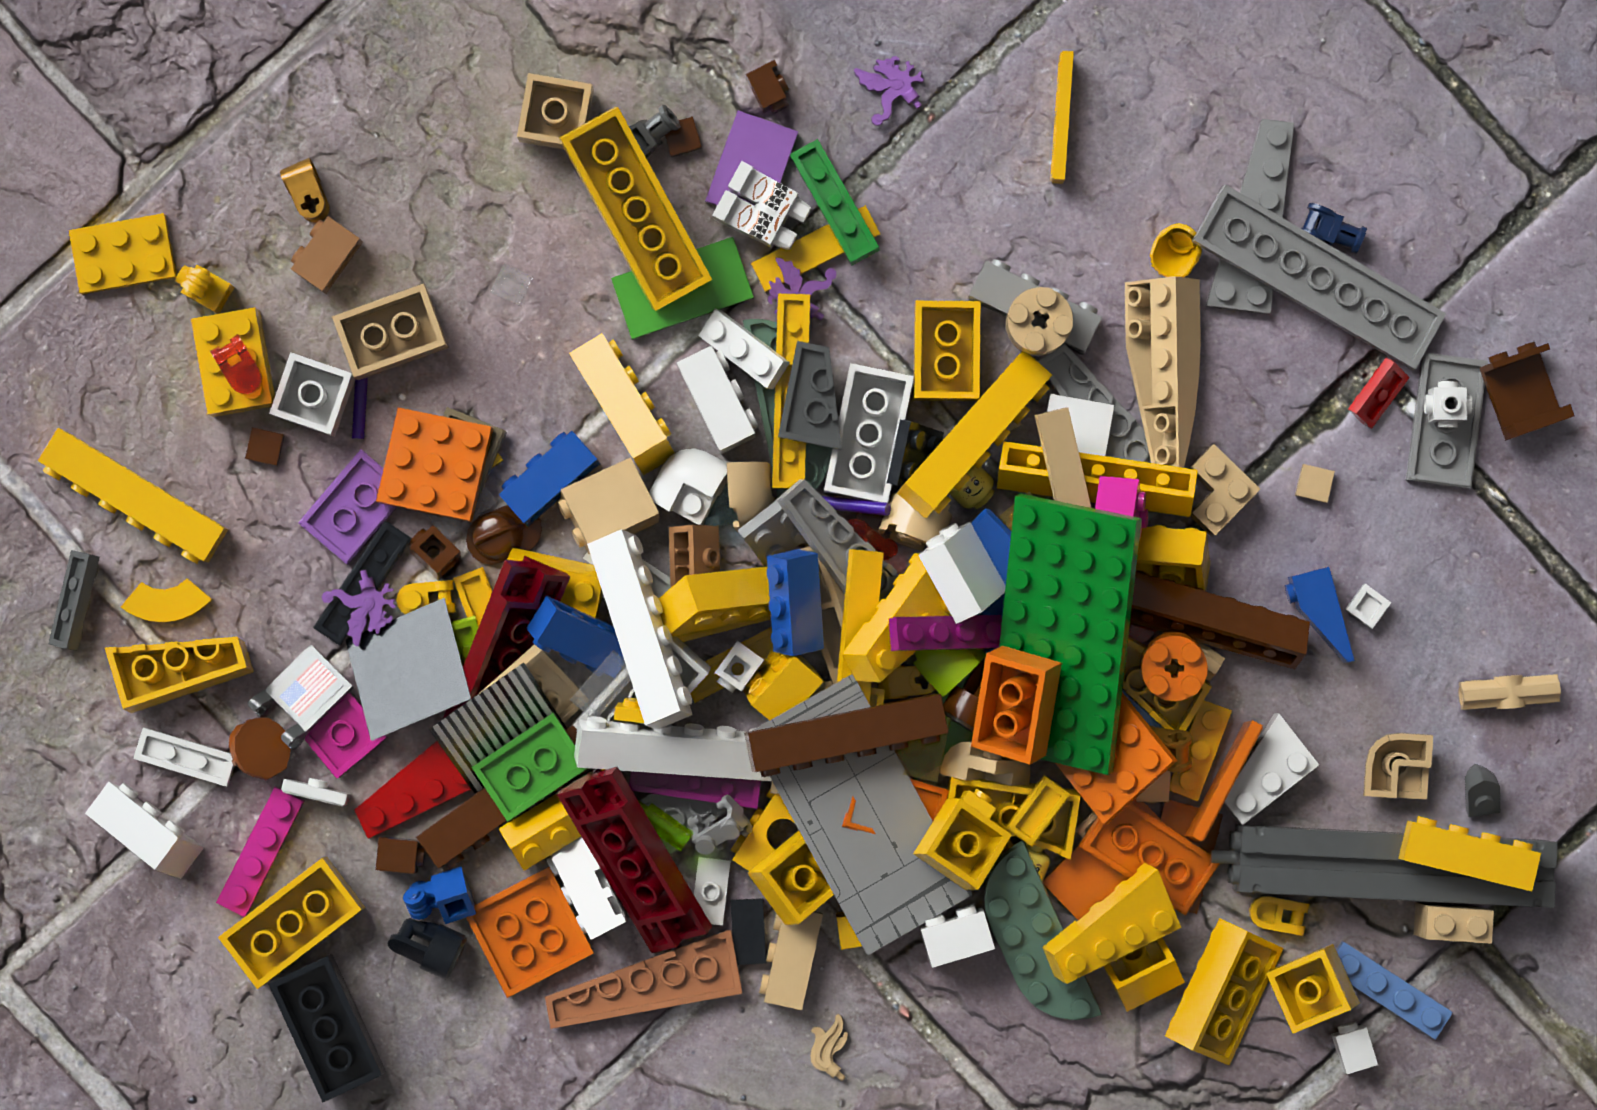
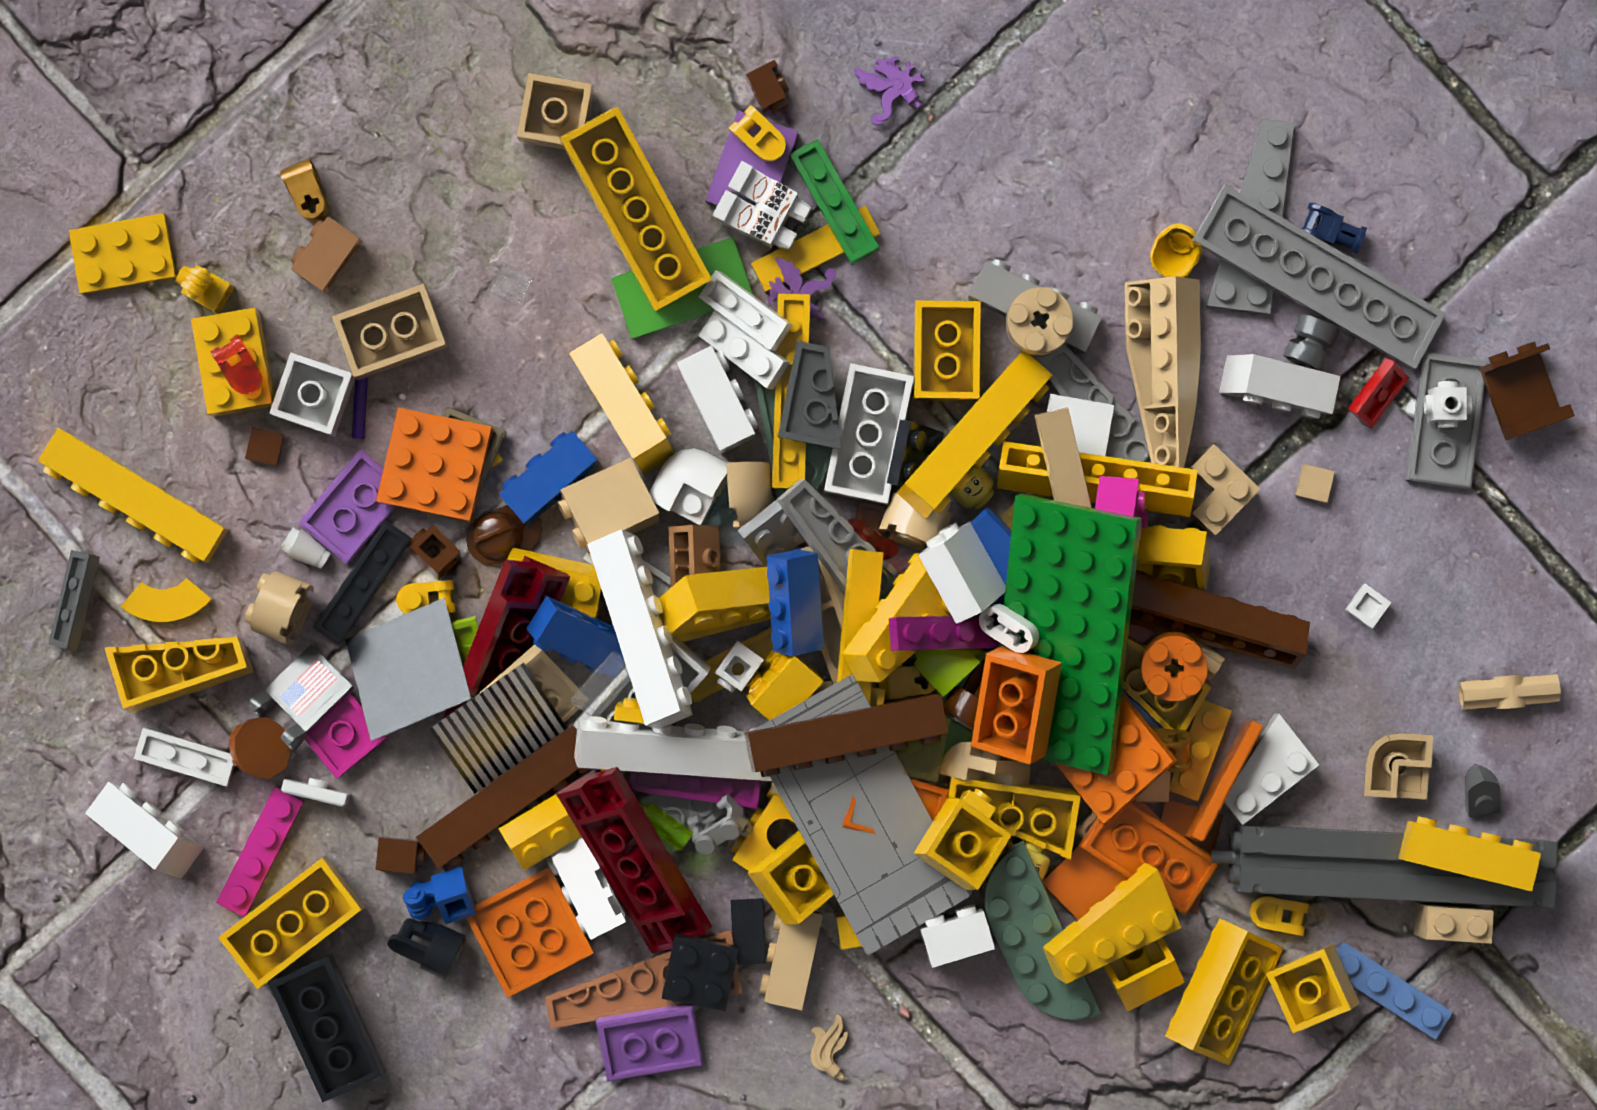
medium lavender piece [322,570,396,646] -> none
red wing [354,741,471,839] -> none
yellow tile [453,567,492,626] -> none
bright green plate [471,713,588,822] -> none
dark grey connector [629,105,681,158] -> none
reddish brown tile [665,116,702,157] -> none
white plate [694,857,731,926] -> none
dark purple bar [822,496,891,516] -> none
yellow tile [1005,775,1071,847] -> none
yellow tile [1050,51,1074,184] -> none
blue slope [1285,567,1355,663] -> none
white brick [1331,1022,1378,1074] -> none
none -> tan brick [244,571,314,645]
none -> white cone [280,527,330,569]
none -> medium lavender tile [596,1003,703,1082]
none -> black plate [661,933,739,1011]
none -> white plate [699,270,793,351]
none -> yellow plate [728,105,786,162]
none -> white beam [979,604,1039,653]
none -> white wedge [1219,354,1340,419]
none -> dark grey wheel [1283,314,1340,371]

